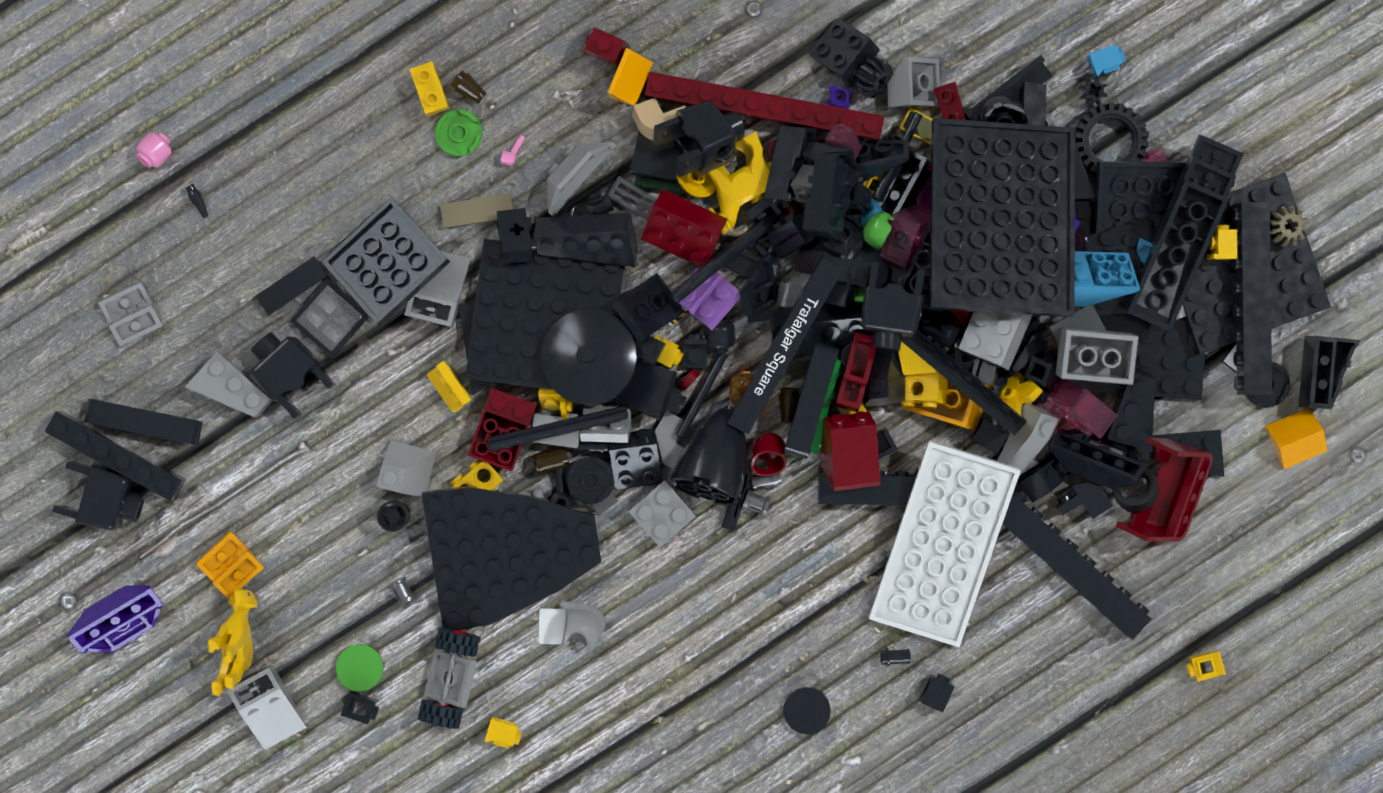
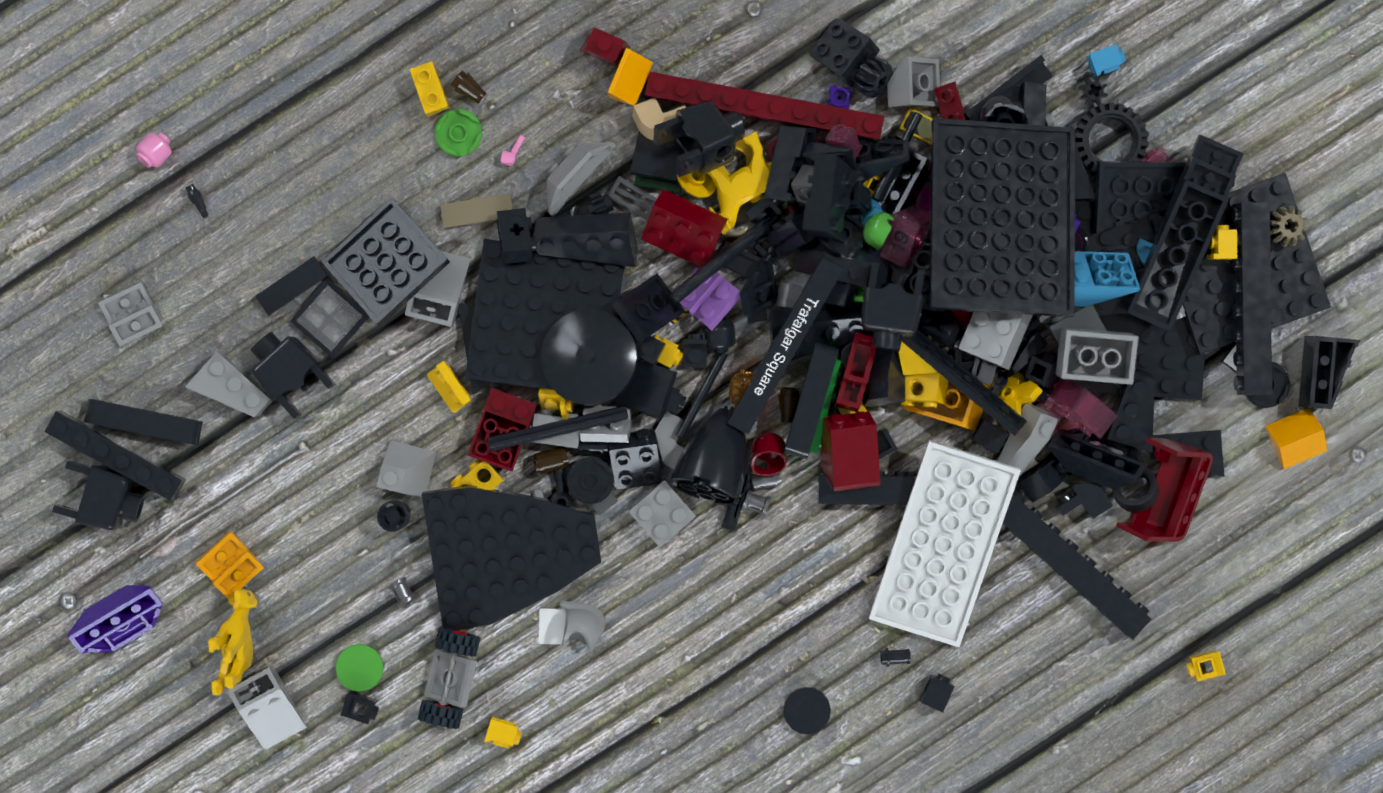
dark red tile [679,368,701,391] -> none

